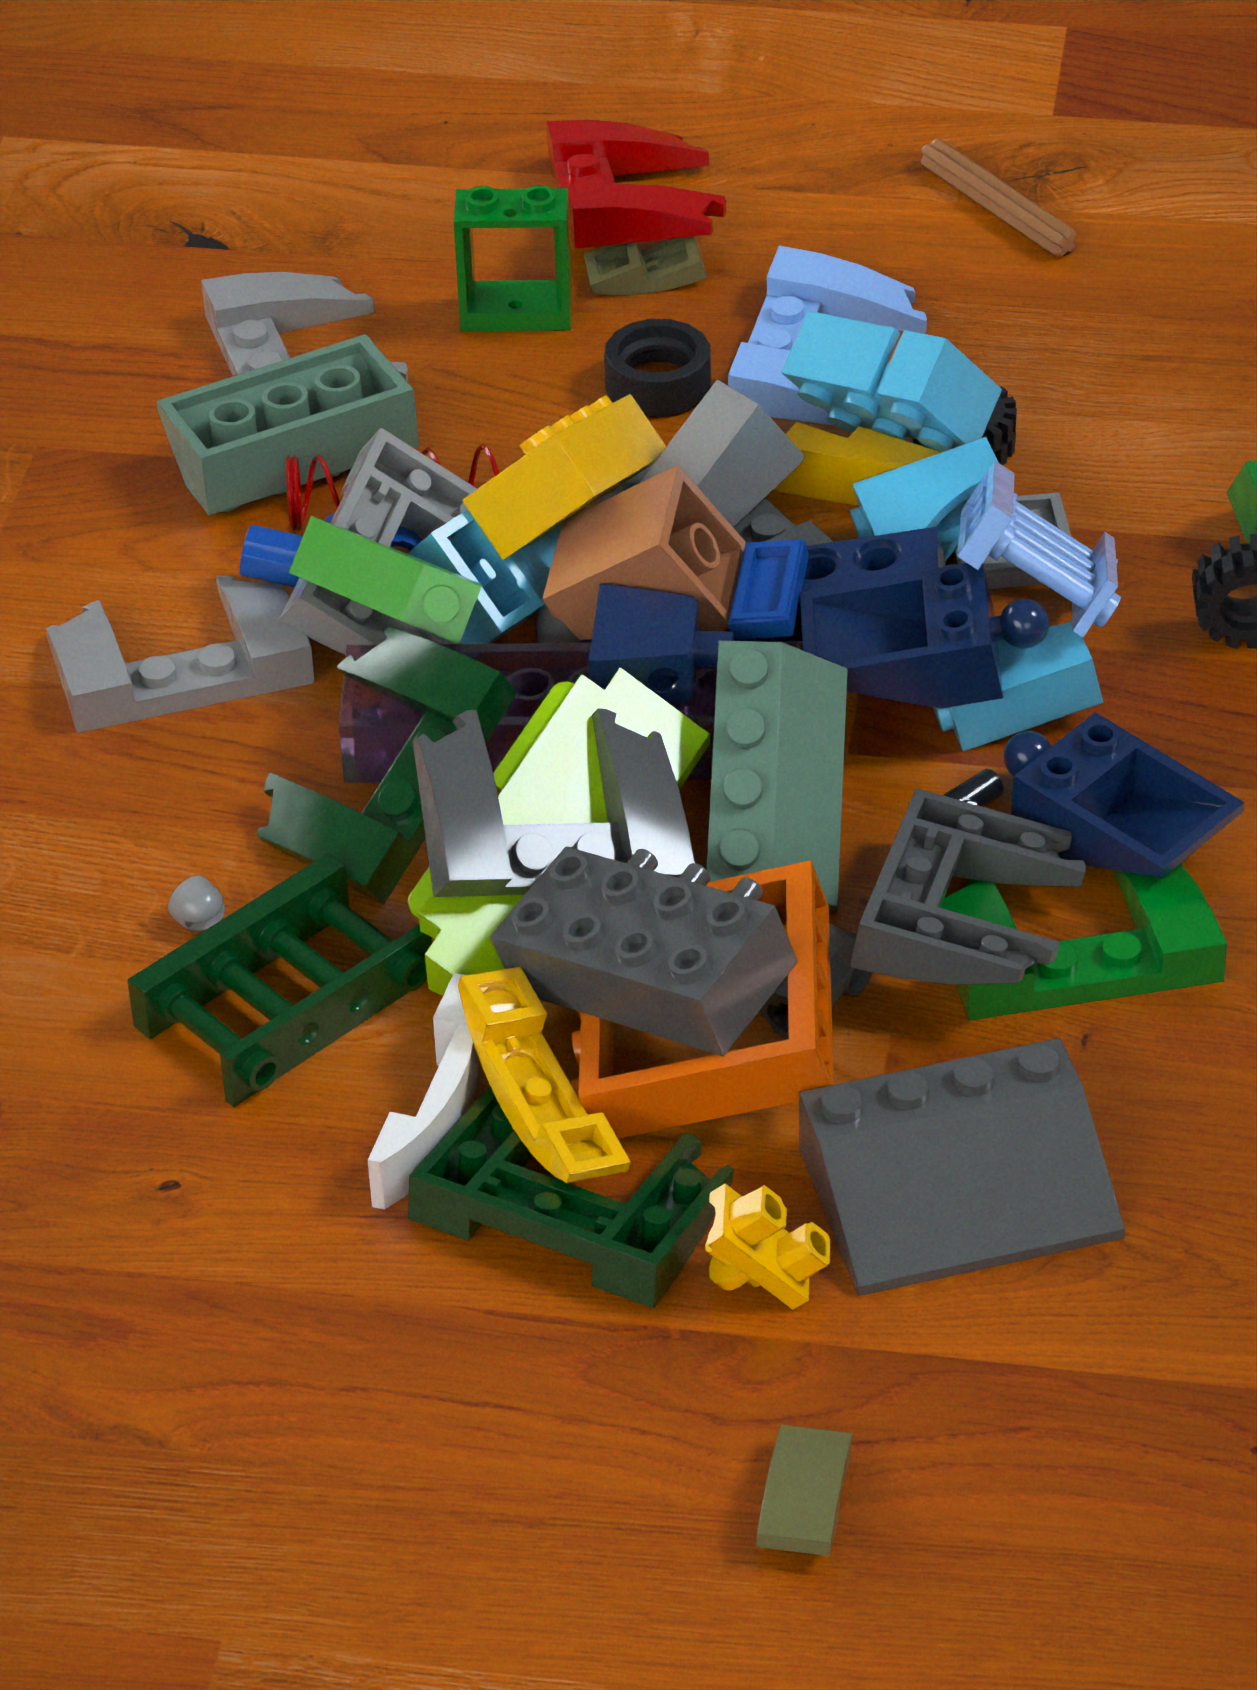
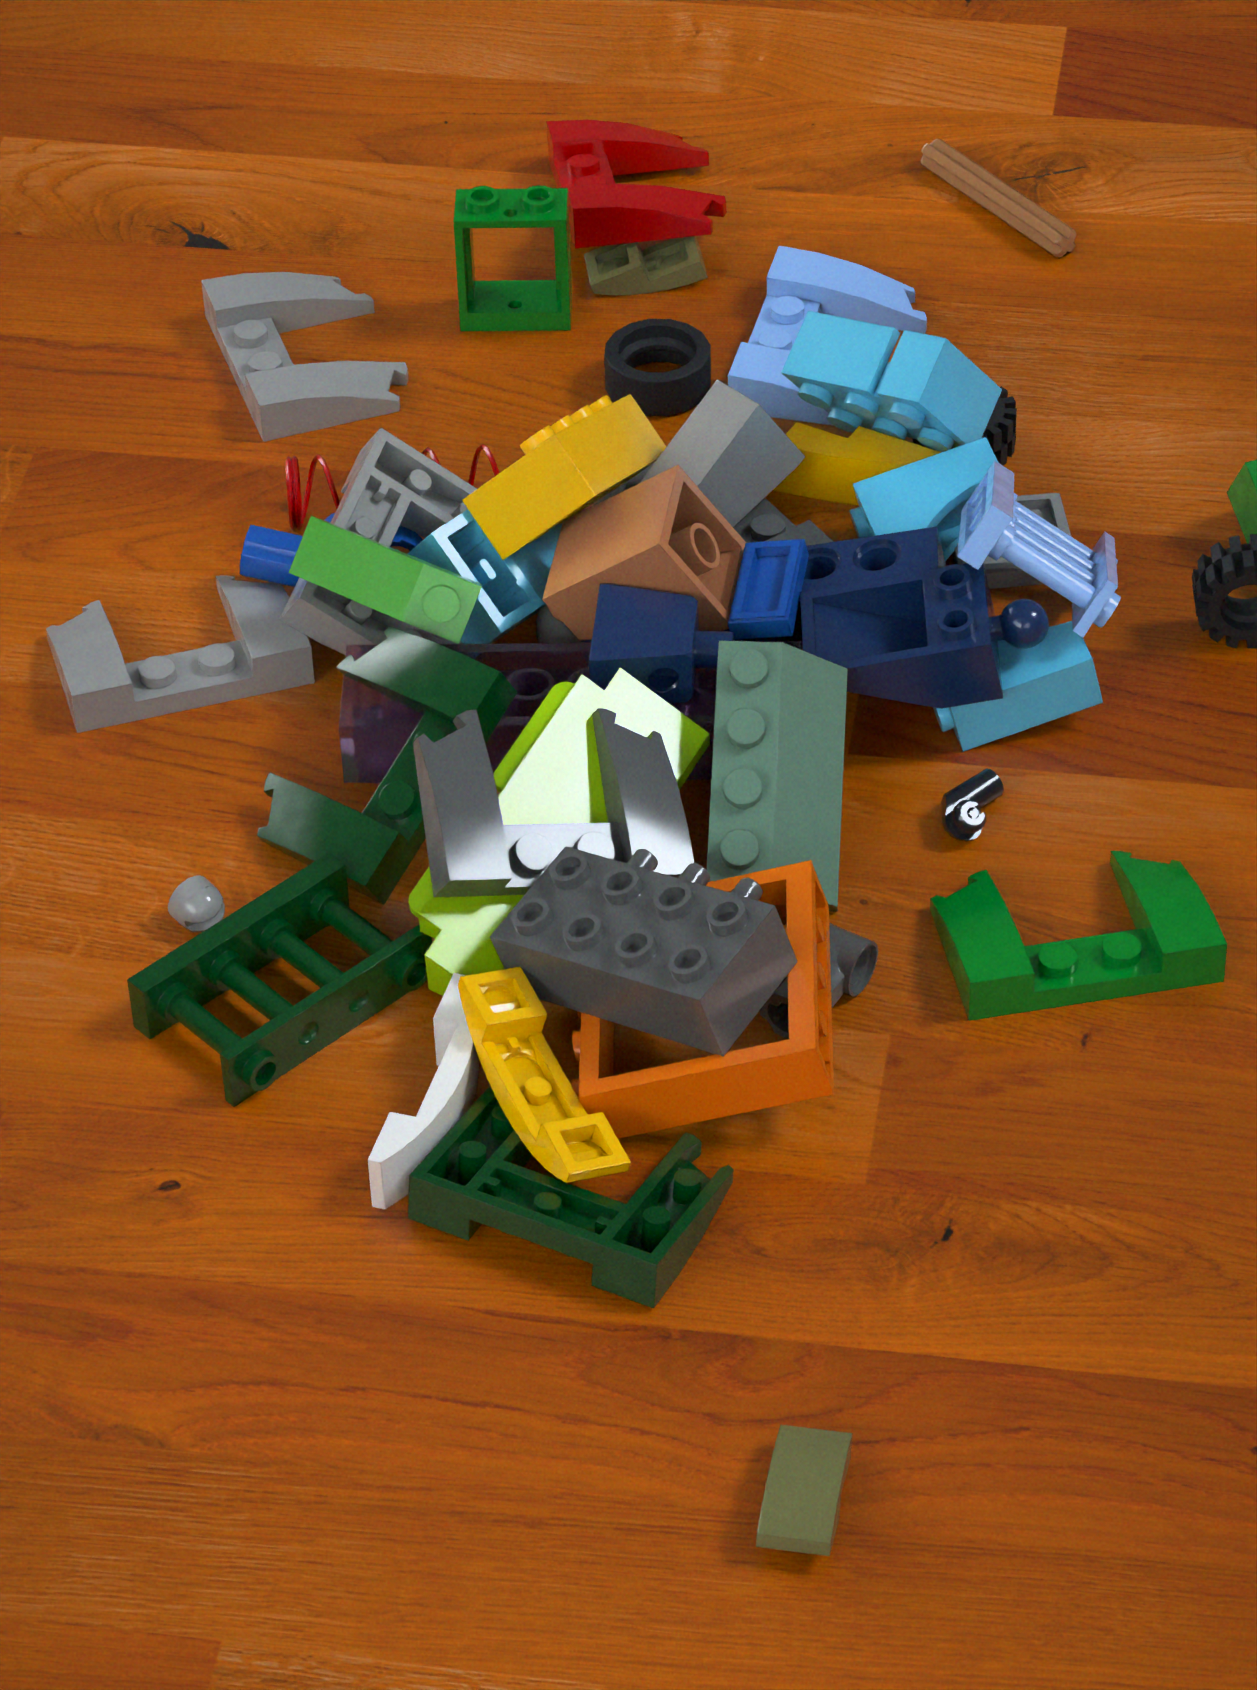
sand green slope [156,334,419,515] -> none
yellow hips [705,1184,830,1310] -> none
dark grey slope [799,1038,1125,1296] -> none
dark grey wedge [850,788,1086,984] -> none
dark blue slope [1003,712,1245,878] -> none

